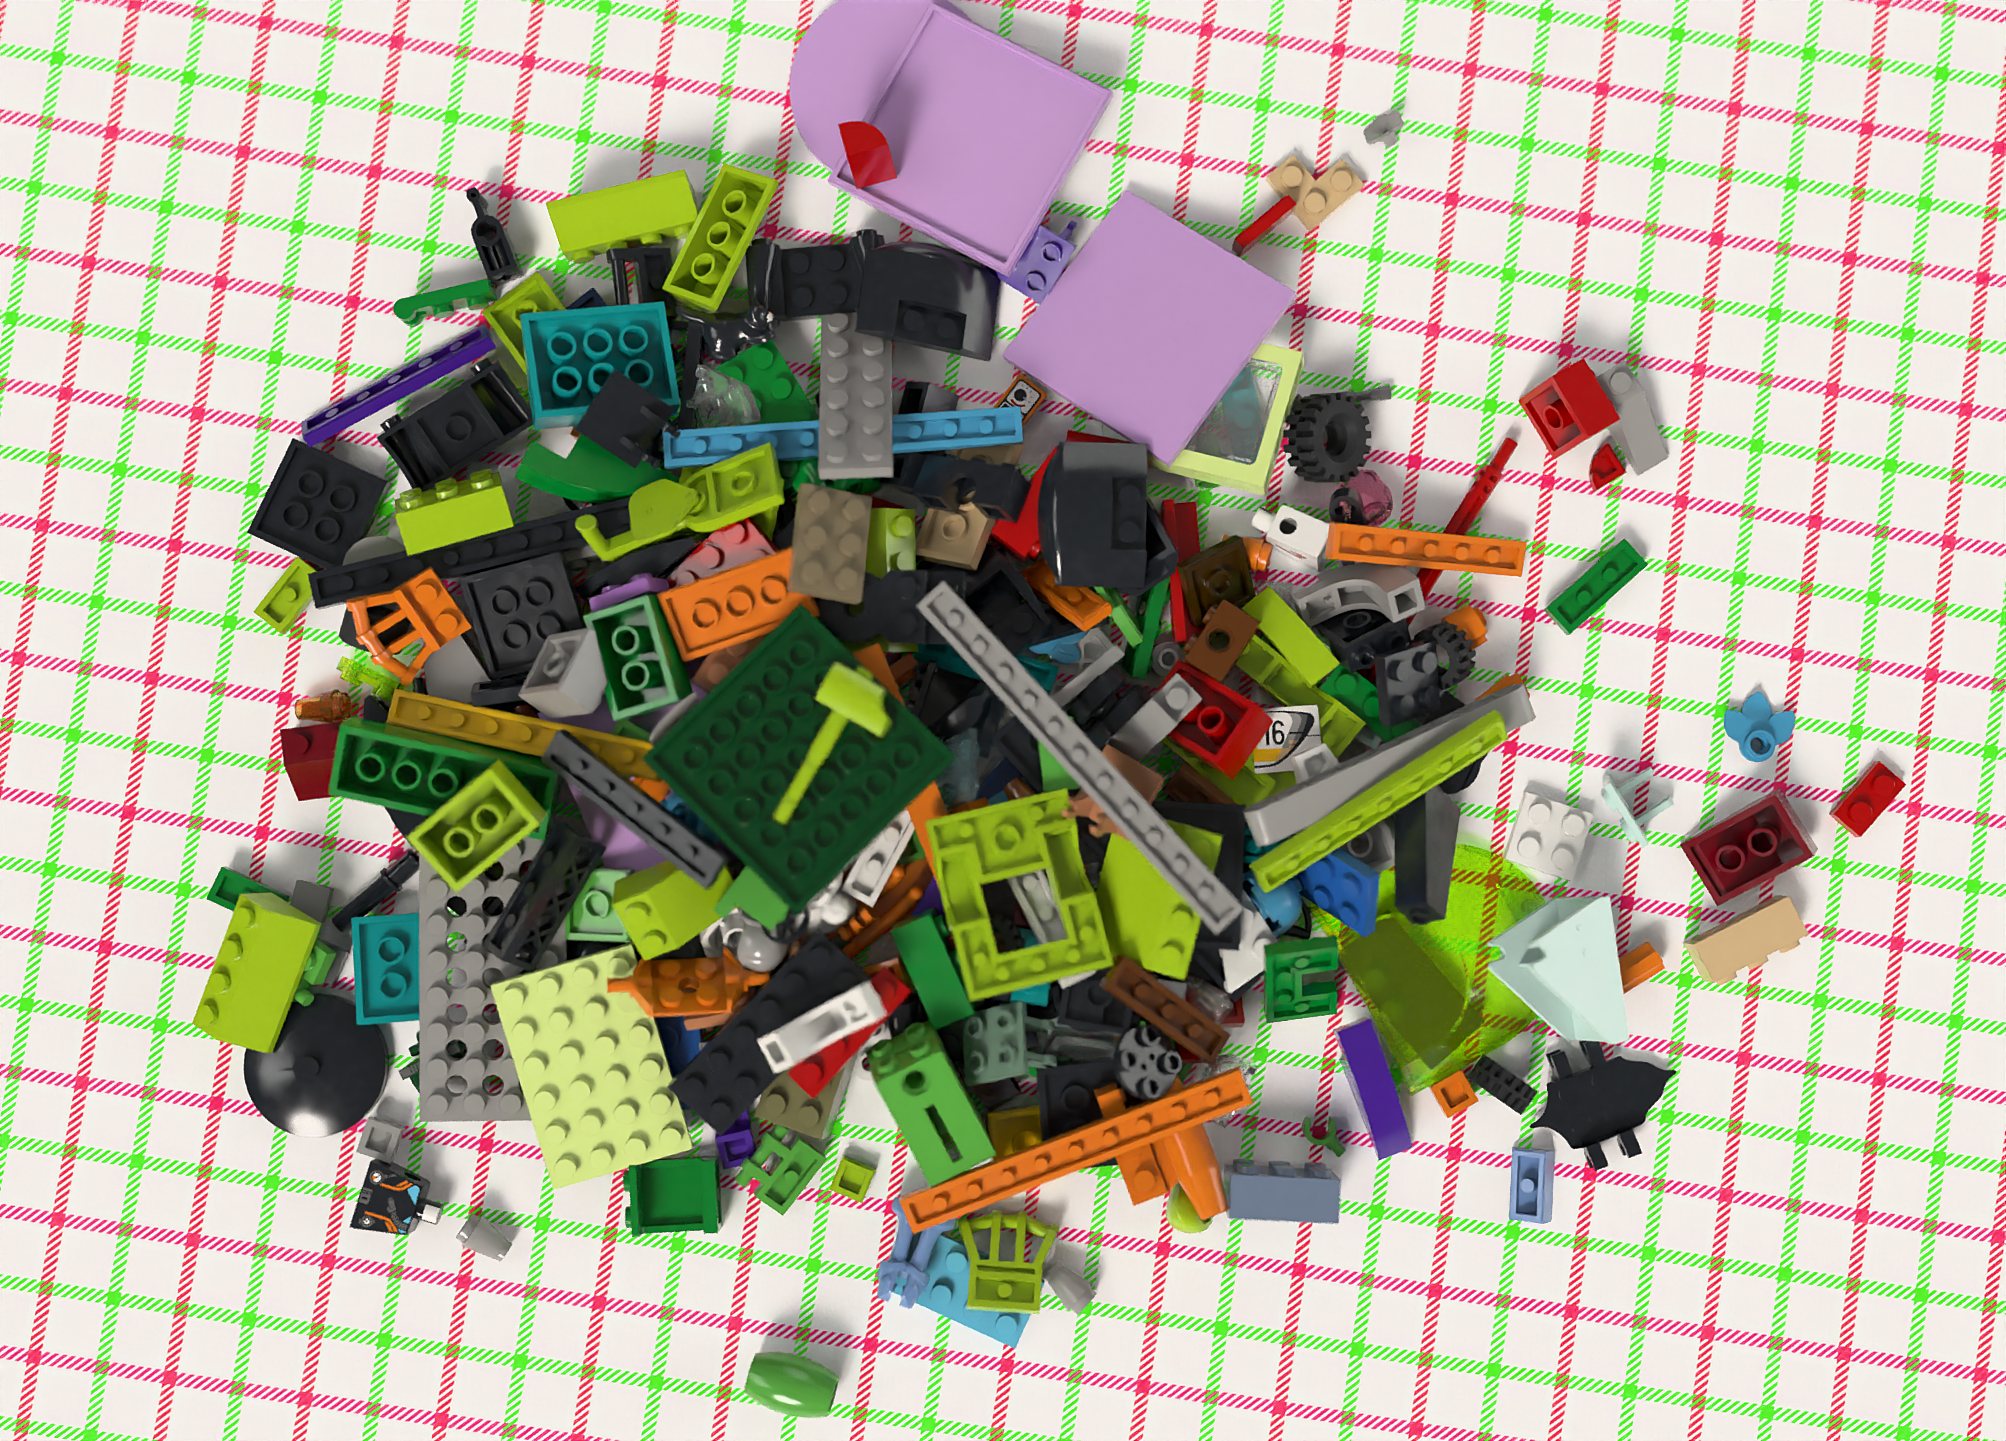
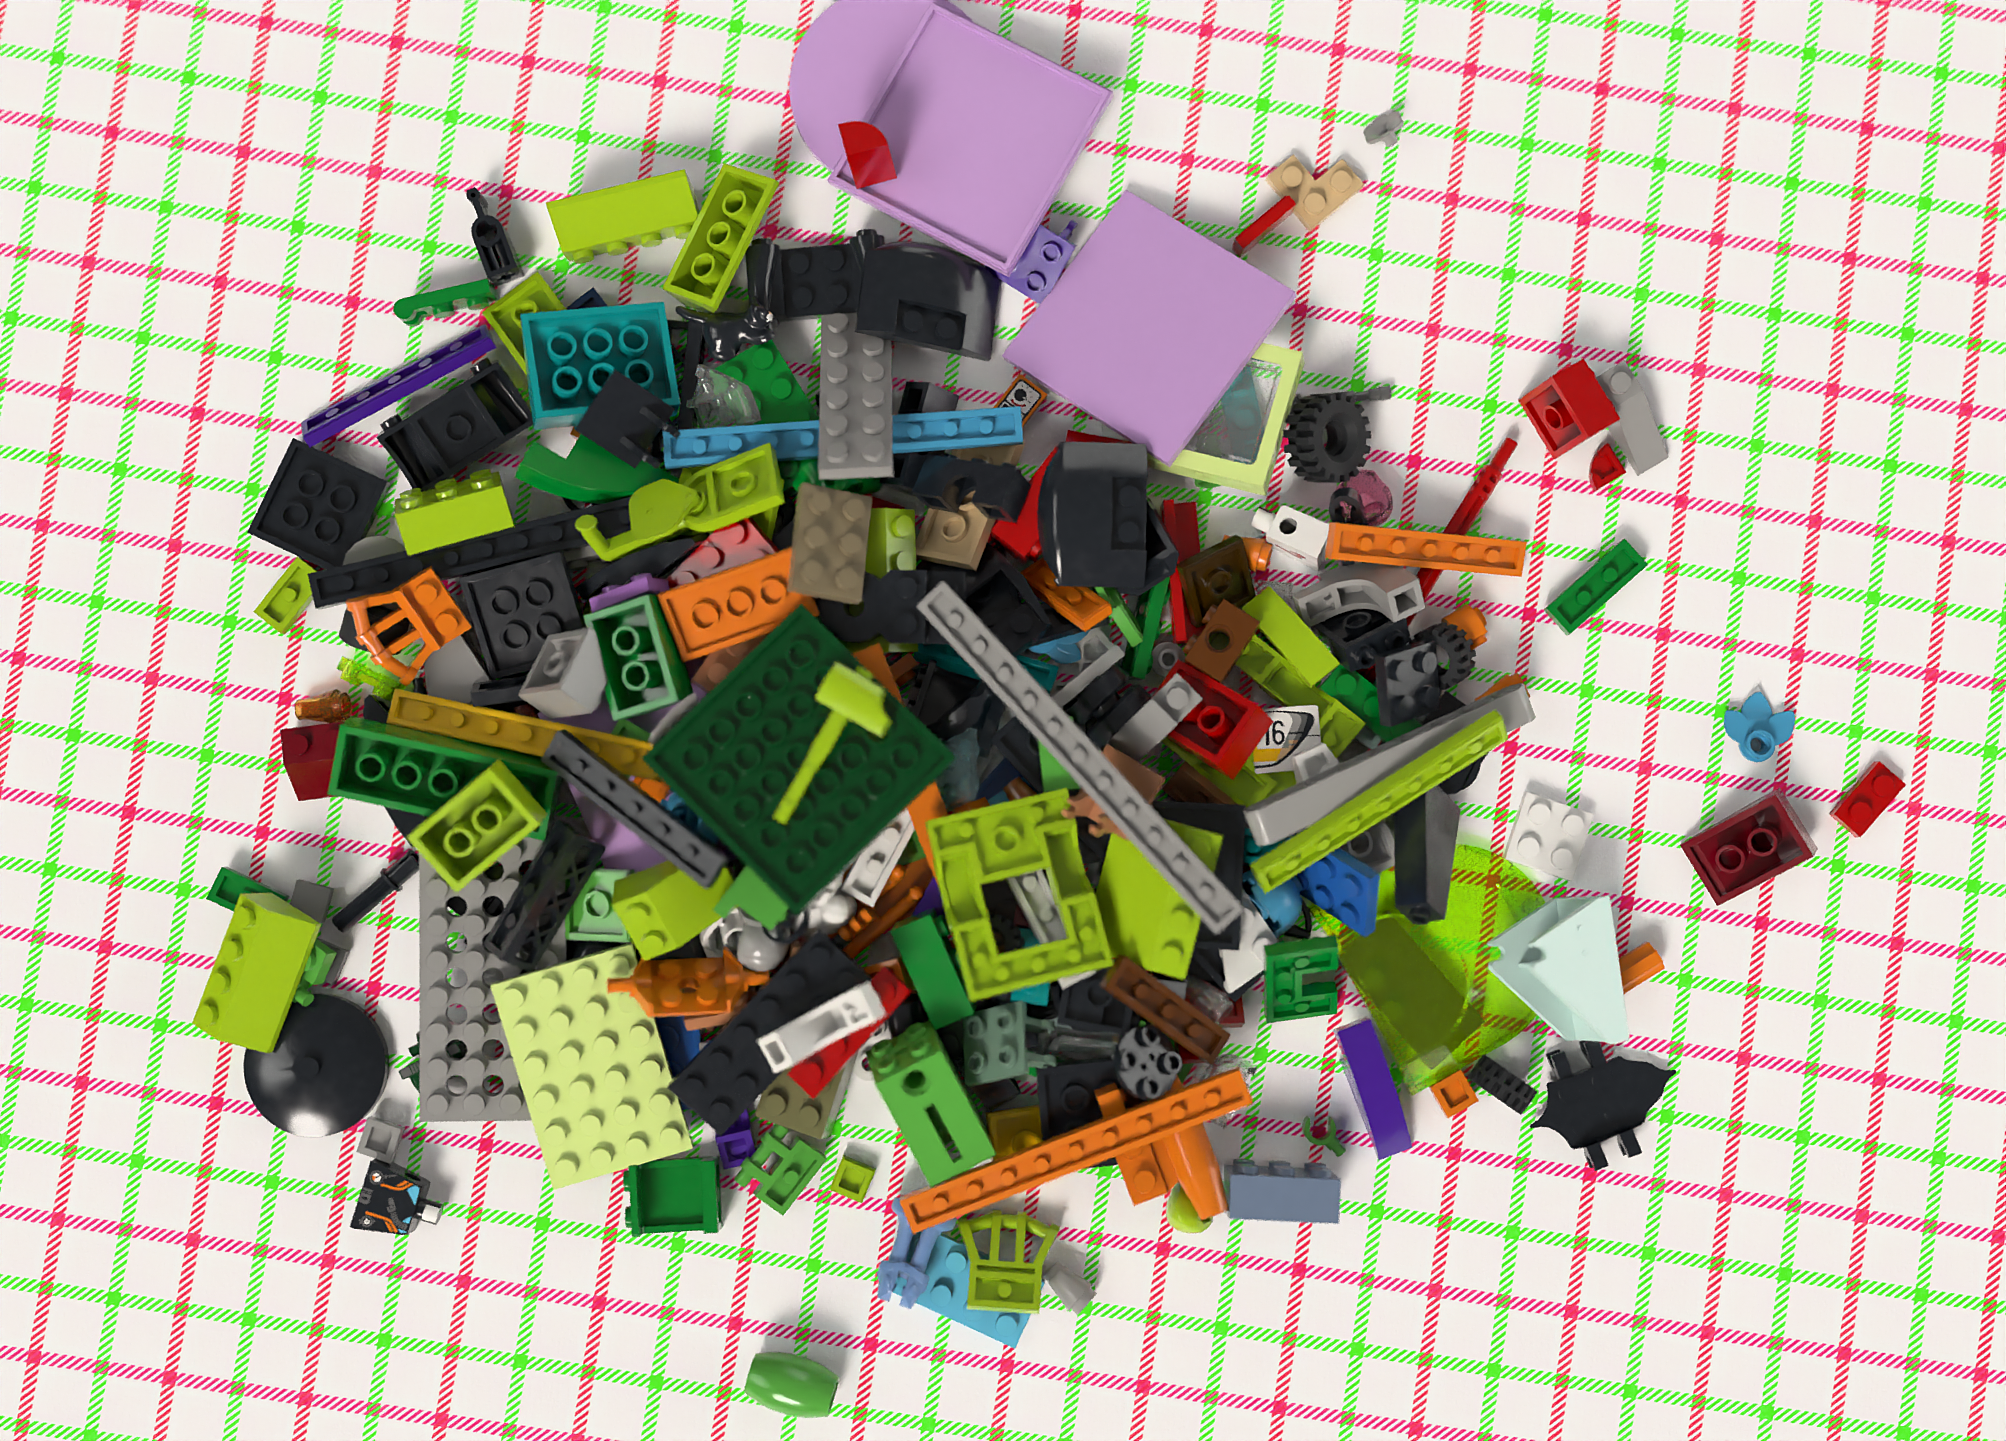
teal plate [351,913,419,1025] -> none
light grey cone [456,1213,513,1262] -> none
black plate [606,248,679,320] -> none
medium blue slope [1509,1147,1555,1224] -> none
light aqua plate [1601,767,1673,848] -> none
tan brick [1683,895,1809,985] -> none

